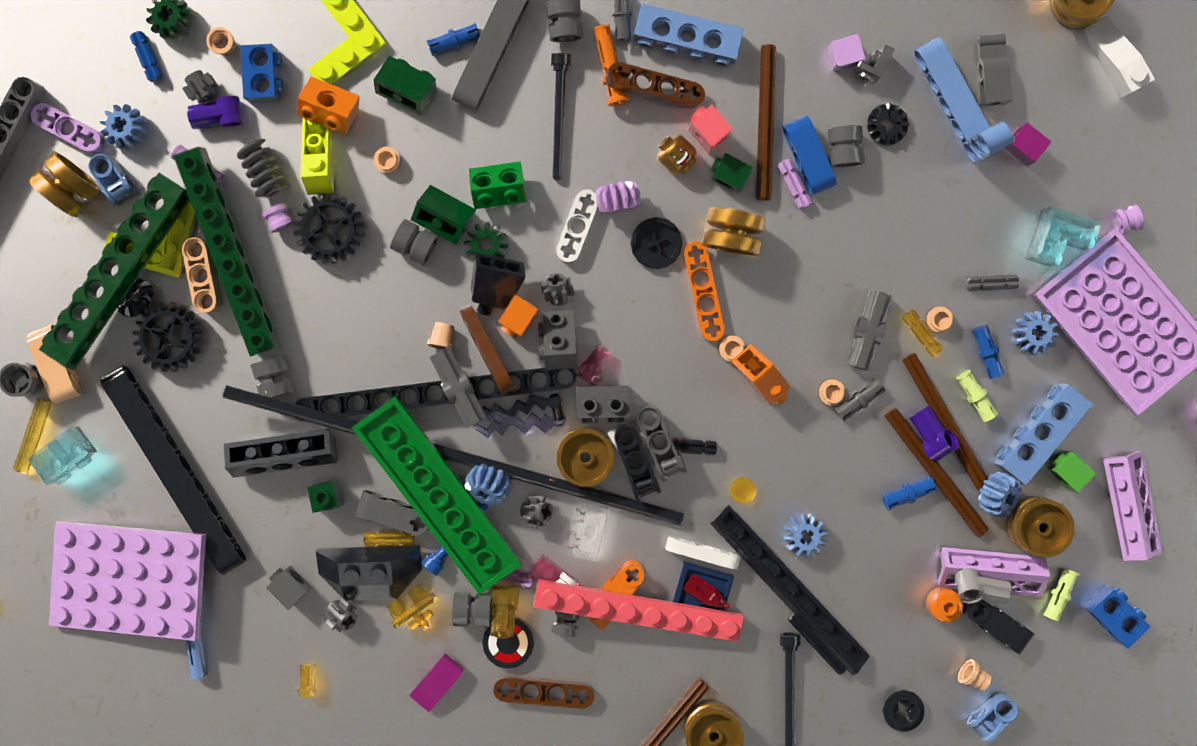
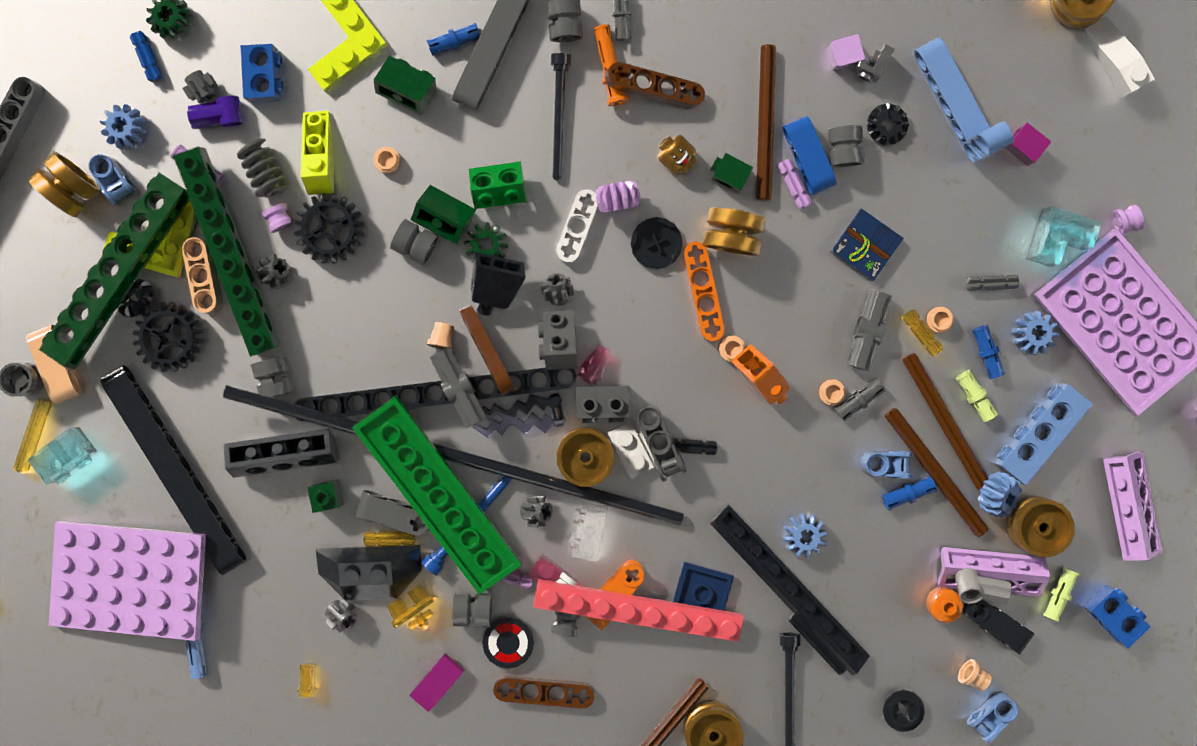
lavender beam [30,103,105,153] -> none
light nougat piece [207,27,236,55] -> none
dark grey brick [266,566,312,610] -> none
orange brick [297,76,360,134] -> none
medium blue gear [464,464,511,507] -> none
clear yellow piece [491,585,519,639] -> none
orange brick [498,295,540,338] -> none
black piece [614,424,661,501] -> none
medium blue brick [633,3,744,66] -> none
white beam [665,536,741,570] -> none
dark red piece [683,574,730,610] -> none
coral brick [688,105,733,154] -> none
clear yellow tile [729,477,756,503] -> none
dark purple piece [909,406,959,461] -> none
dark grey piece [977,34,1012,107] -> none
bright green brick [1047,450,1096,493] -> none
none -> dark grey gear [256,254,291,289]
none -> dark blue tile [830,208,904,281]
none -> medium blue piece [860,451,913,479]

